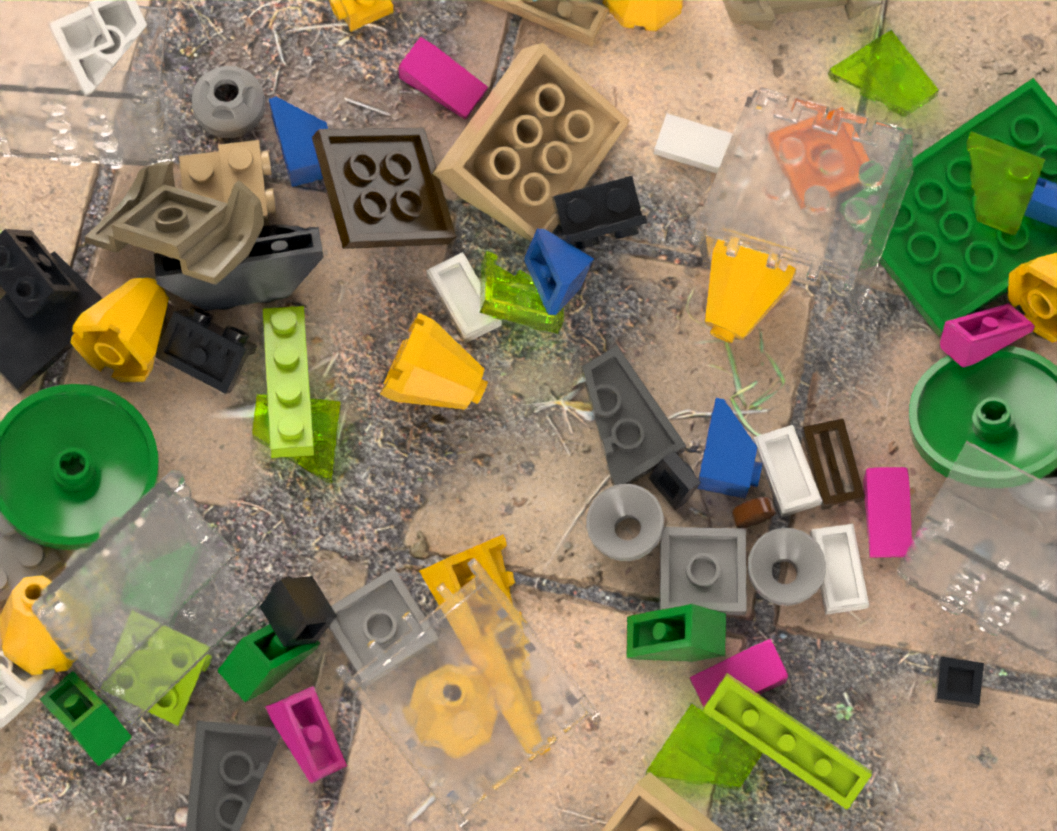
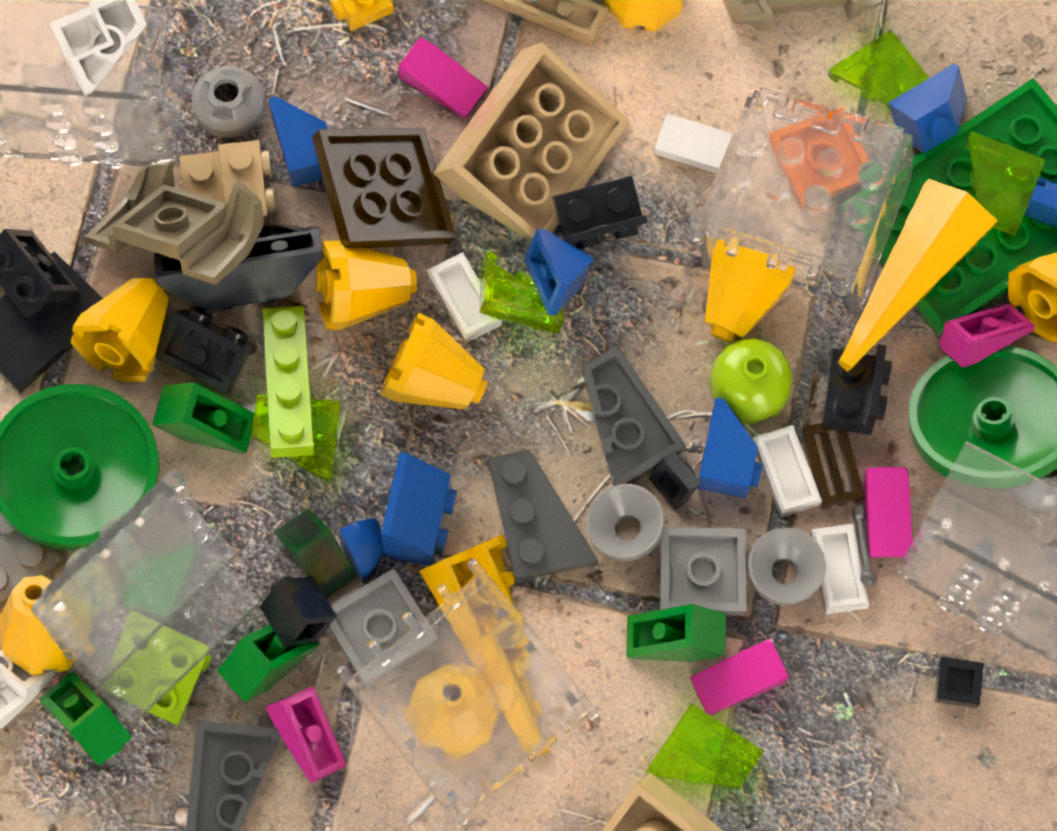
lime plate [702,673,872,810] -> none
reddish brown tile [731,497,776,528] -> none
none -> green slope [152,383,257,454]
none -> slope [274,508,357,598]
none -> yellow cone [315,240,417,331]
none -> blue brick [339,518,383,584]
none -> blue slope [381,452,457,566]
none -> dark grey wing [488,449,598,582]
none -> lime cylinder [709,338,793,424]
none -> black bracket [821,344,892,435]
none -> yellow wedge [838,179,998,372]
none -> dark grey hinge [853,505,877,587]
none -> blue slope [889,63,968,153]

